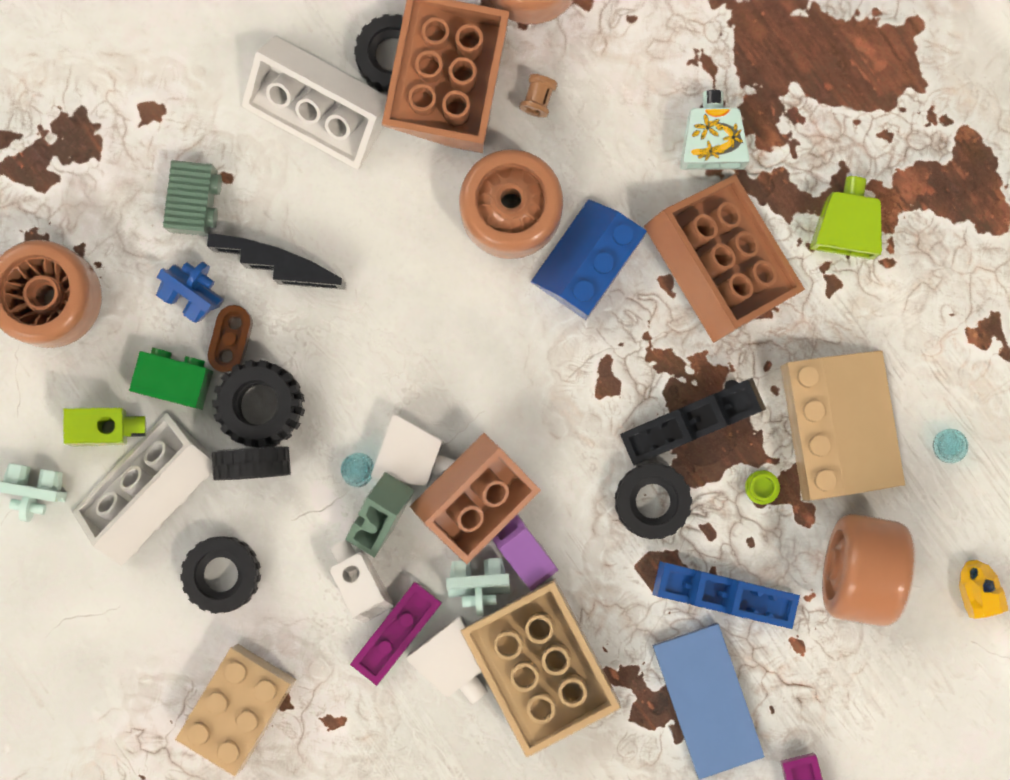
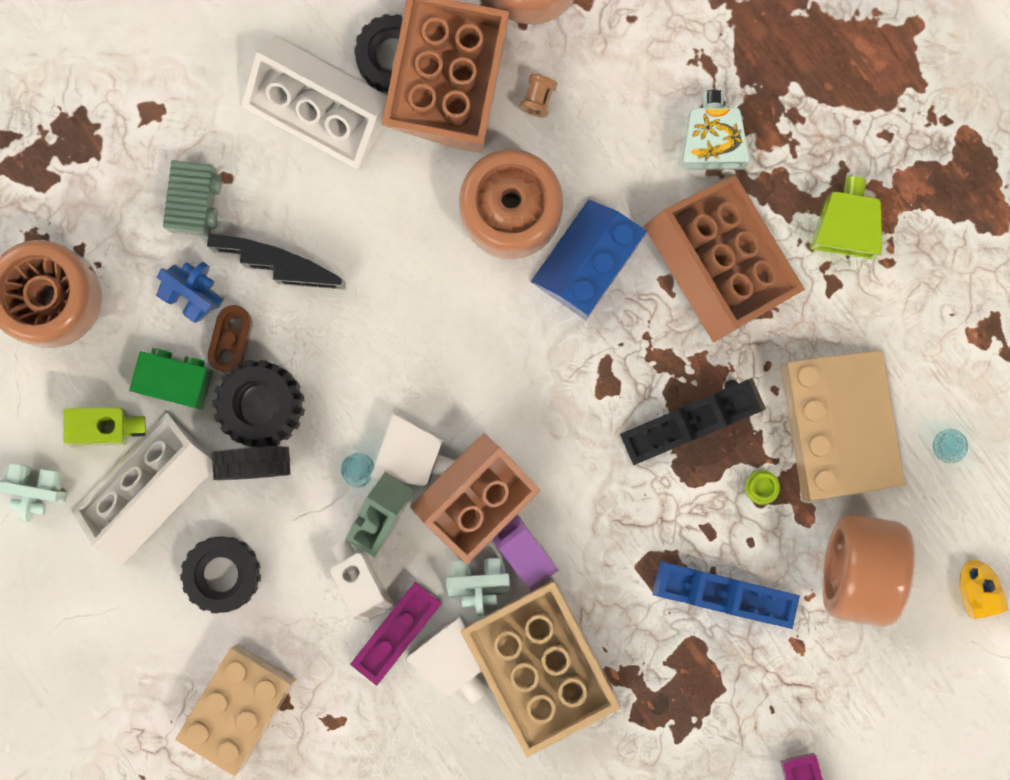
black tyre [614,463,692,539] -> none
medium blue tile [652,623,765,780] -> none

